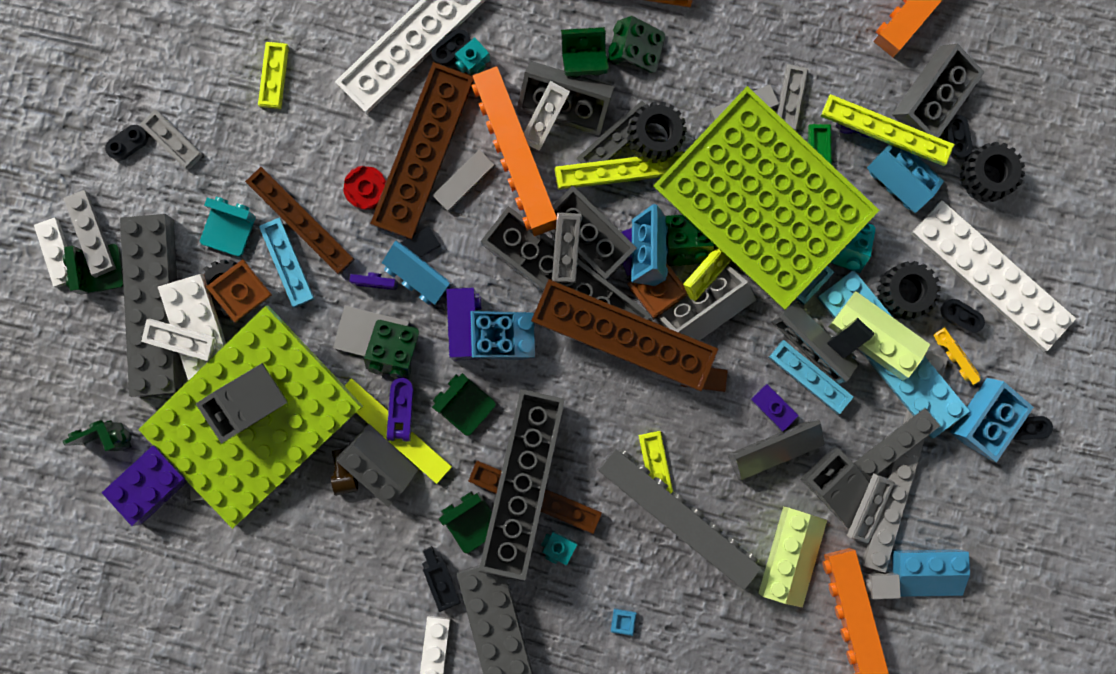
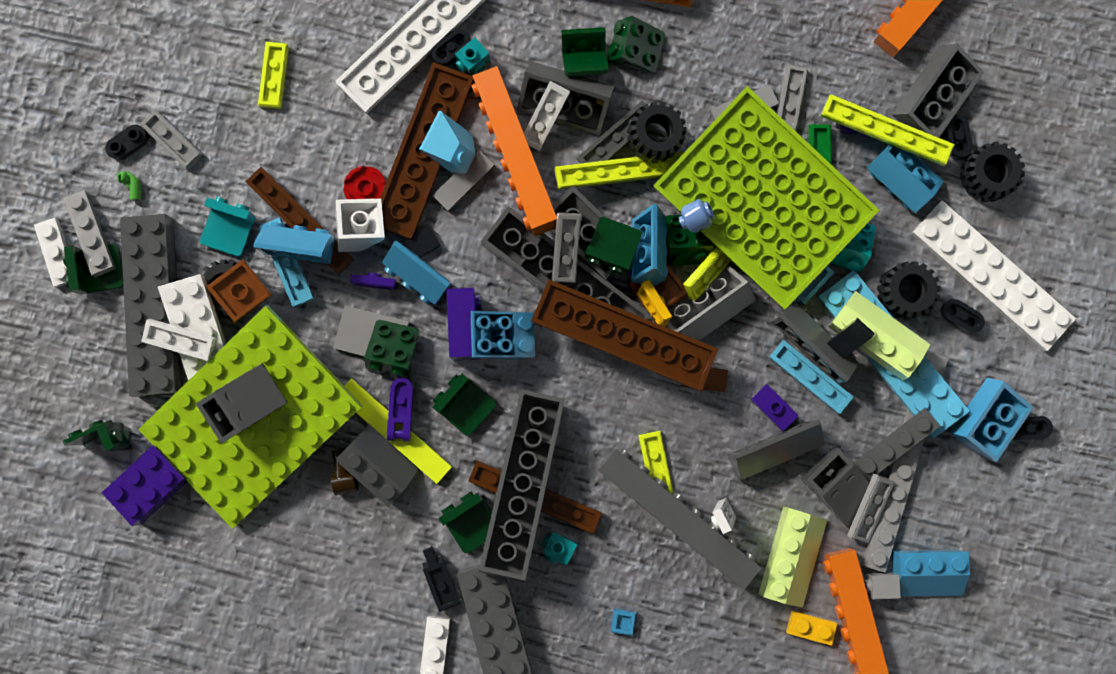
yellow hinge [934,327,981,385] -> none
none -> bright green arm [117,171,141,201]
none -> dark azure slope [253,222,335,264]
none -> white slope [336,199,385,252]
none -> medium azure slope [419,111,476,174]
none -> dark green bracket [585,217,642,274]
none -> yellow plate [637,280,672,327]
none -> medium blue head [679,199,715,233]
none -> white plate [711,498,737,534]
none -> yellow plate [786,610,837,646]

